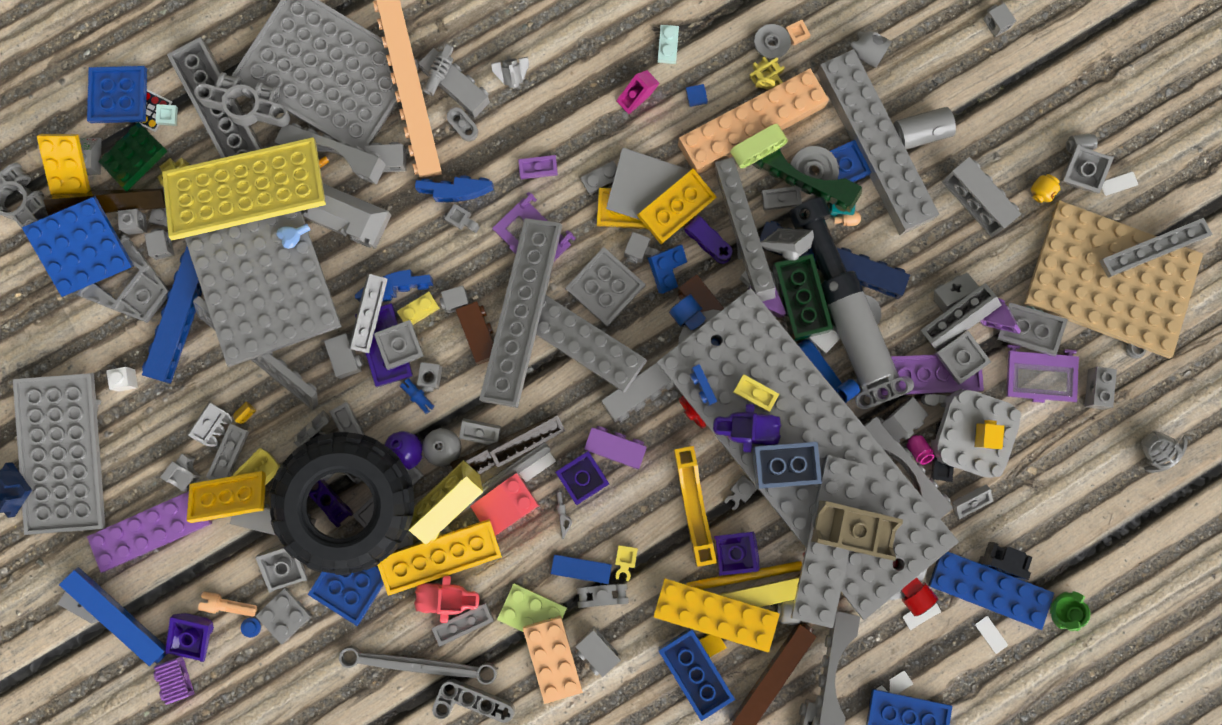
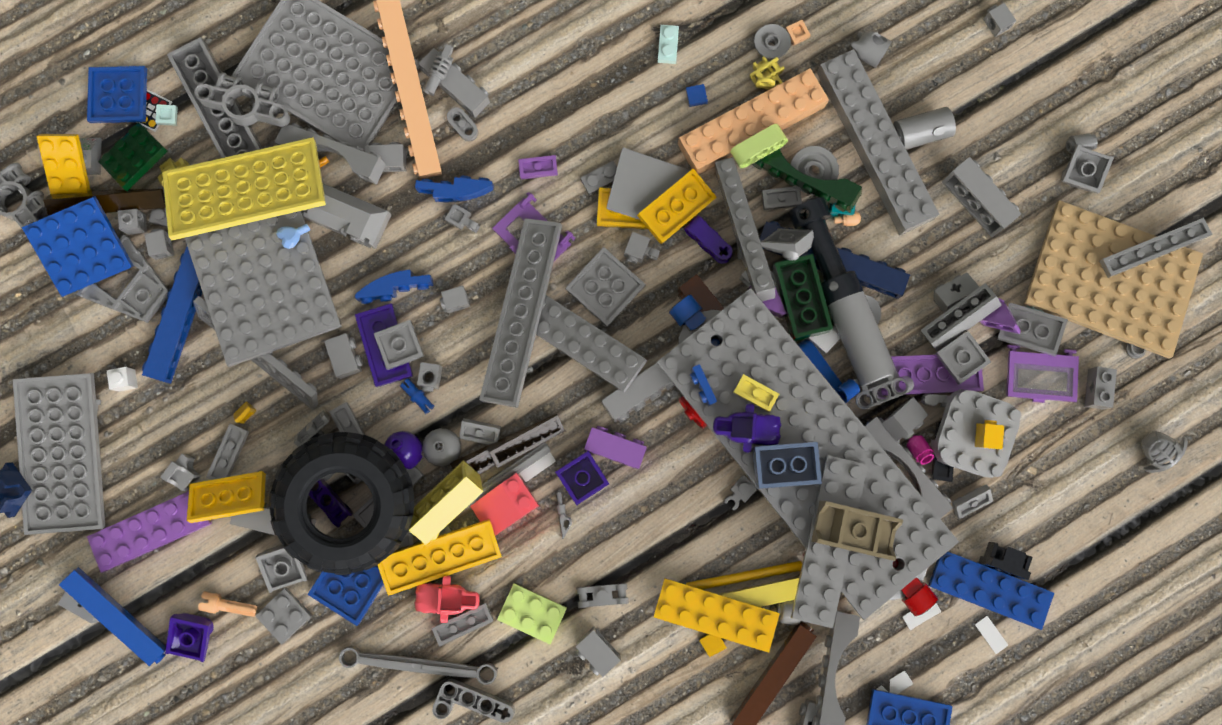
medium lavender brick [153,657,195,705] -> none
light grey plate [187,402,233,447] -> none
light yellow bracket [233,448,281,485] -> none
blue plate [241,617,261,638] -> none
light grey plate [349,273,388,353] -> none
light yellow plate [397,292,440,325] -> none
reddish brown brick [456,301,494,365] -> none
light grey brick [491,56,529,88] -> none
light nougat plate [523,616,583,704] -> none
blue tile [551,554,612,584] -> none
light yellow plate [615,545,638,581] -> none
dark pink slope [616,70,660,114] -> none
blue plate [648,244,687,294] -> none
blue brick [658,628,735,721] -> none
yellow arch [673,446,717,567] -> none
dark purple slope [714,531,759,576] -> none
blue plate [830,140,872,182] -> none
yellow head [1030,174,1060,203] -> none
bright green helmet [1050,591,1091,631] -> none
white sticker [1102,172,1138,196] -> none

